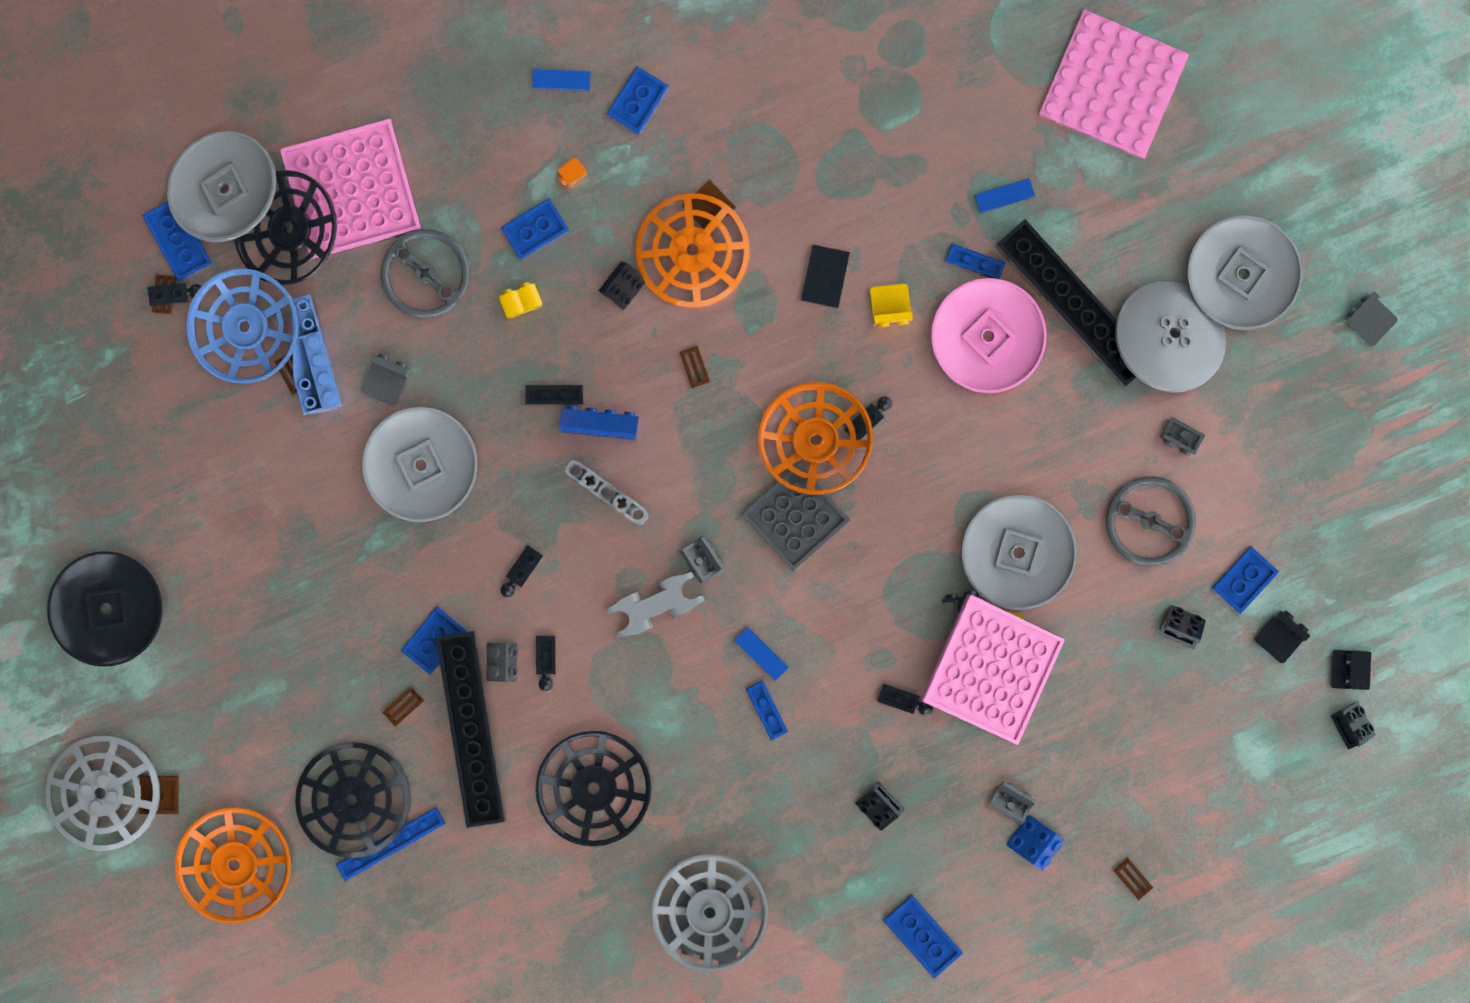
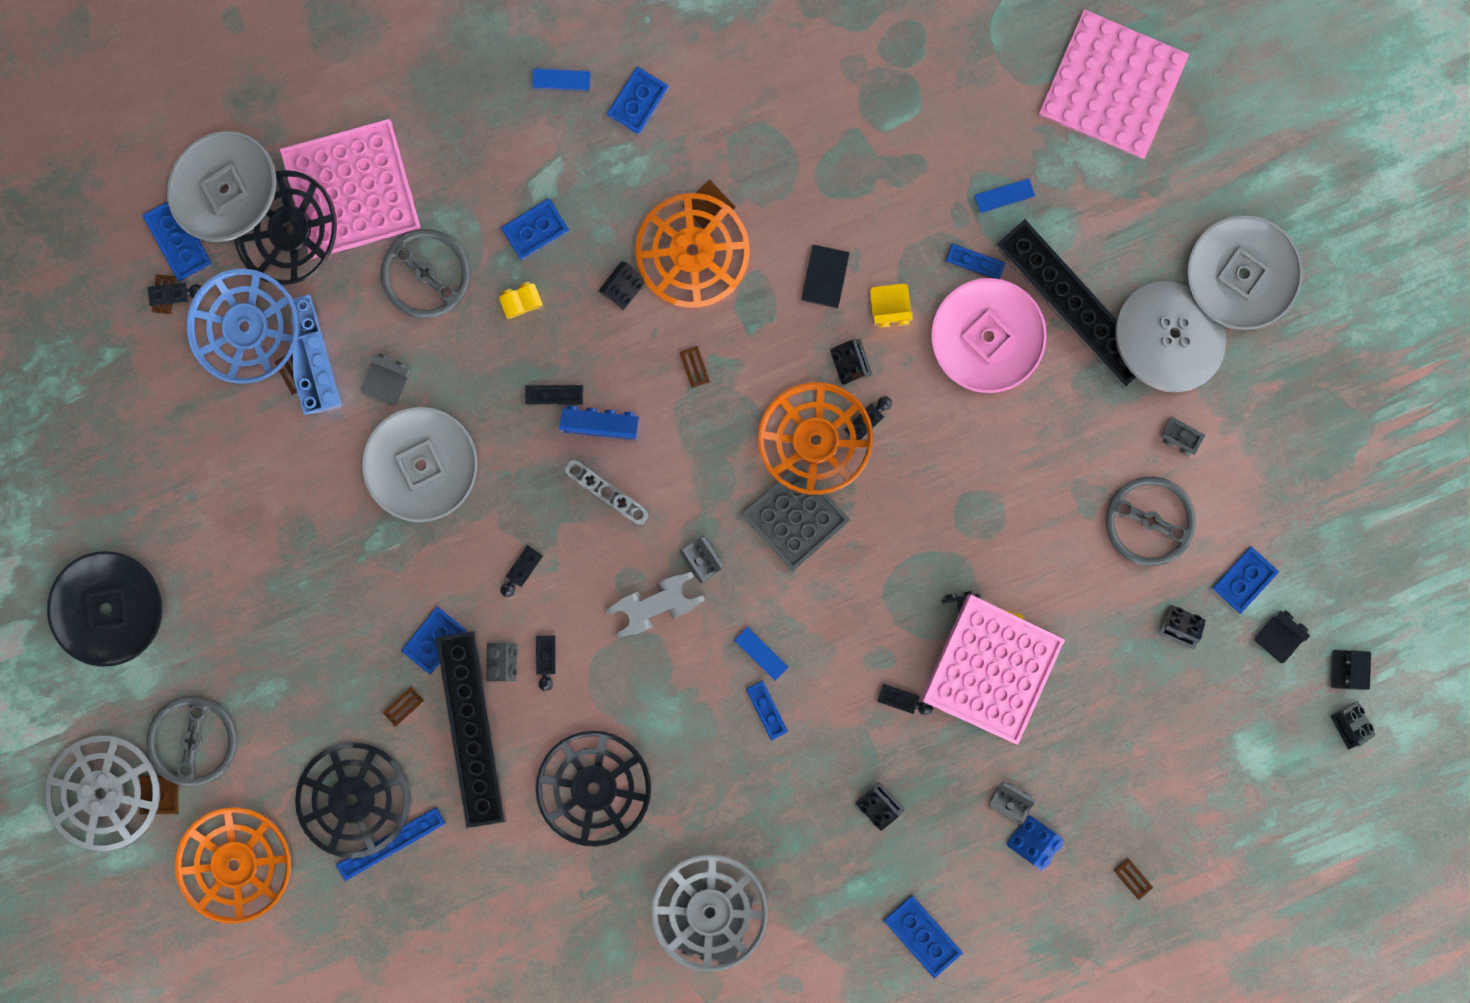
orange brick [557,157,588,188] -> none
light grey dish [962,495,1077,610] -> none
dark grey bracket [1345,291,1398,346] -> none
none -> dark grey piece [146,697,237,787]
none -> black bracket [830,339,873,385]

